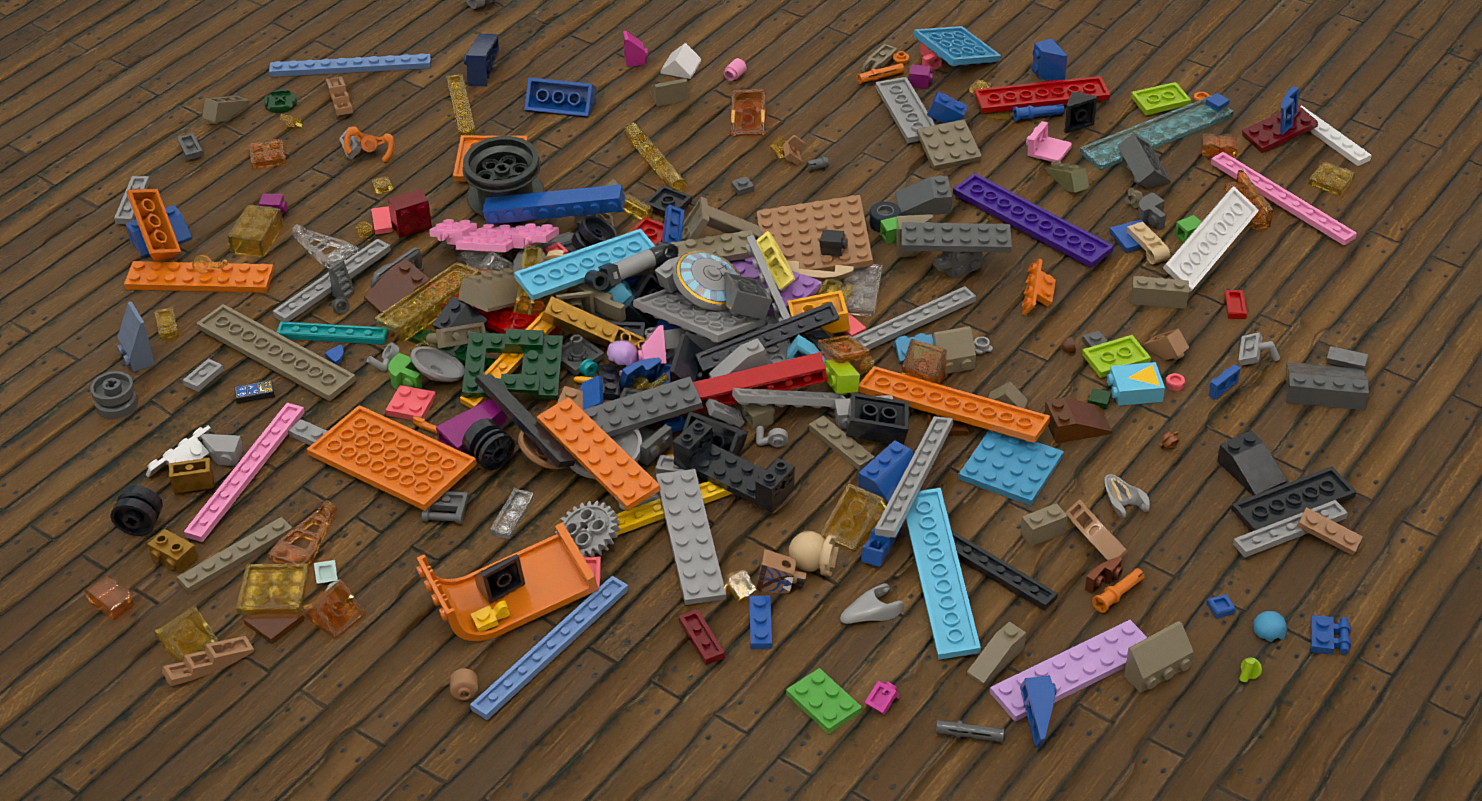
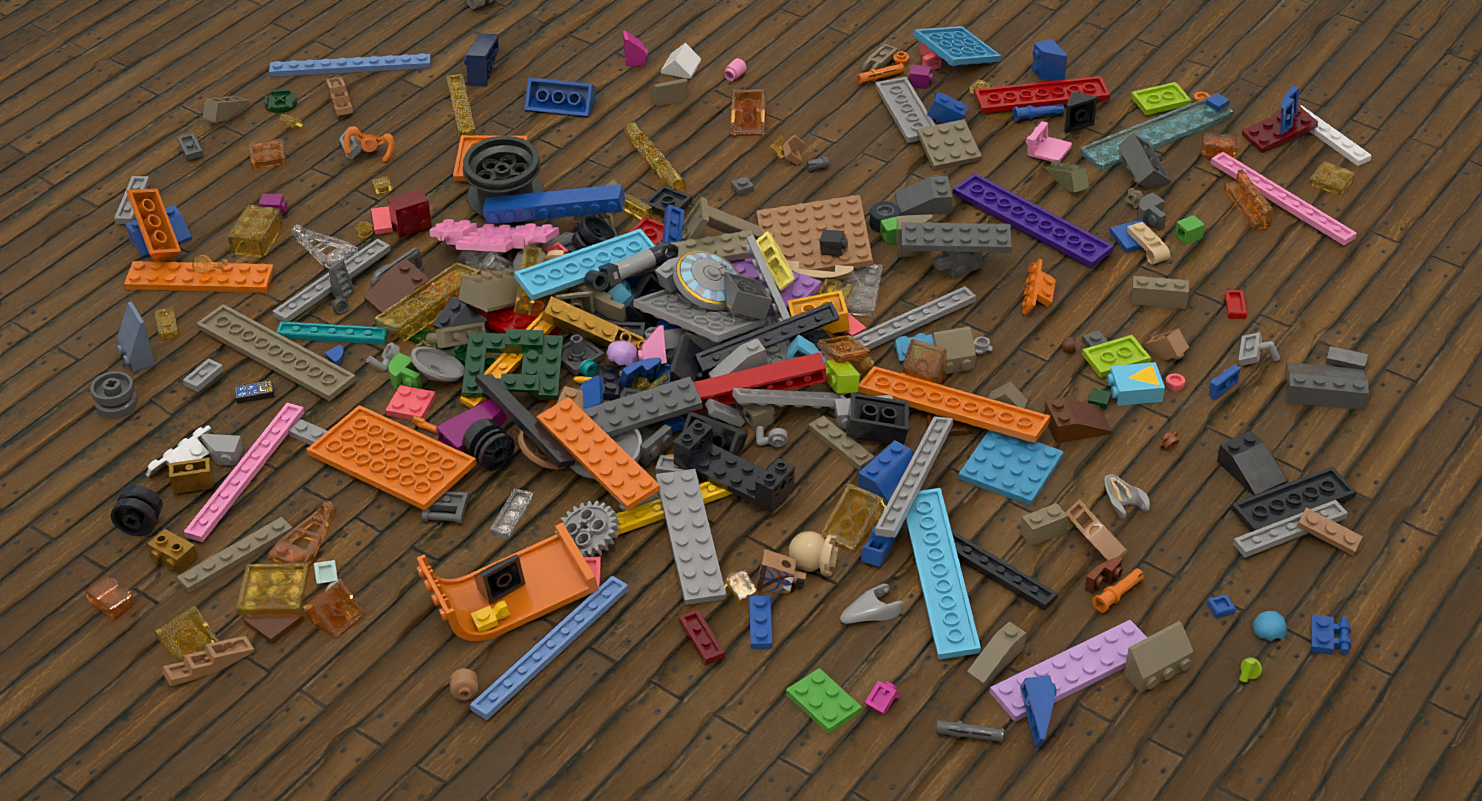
white plate [1163,186,1259,292] -> none

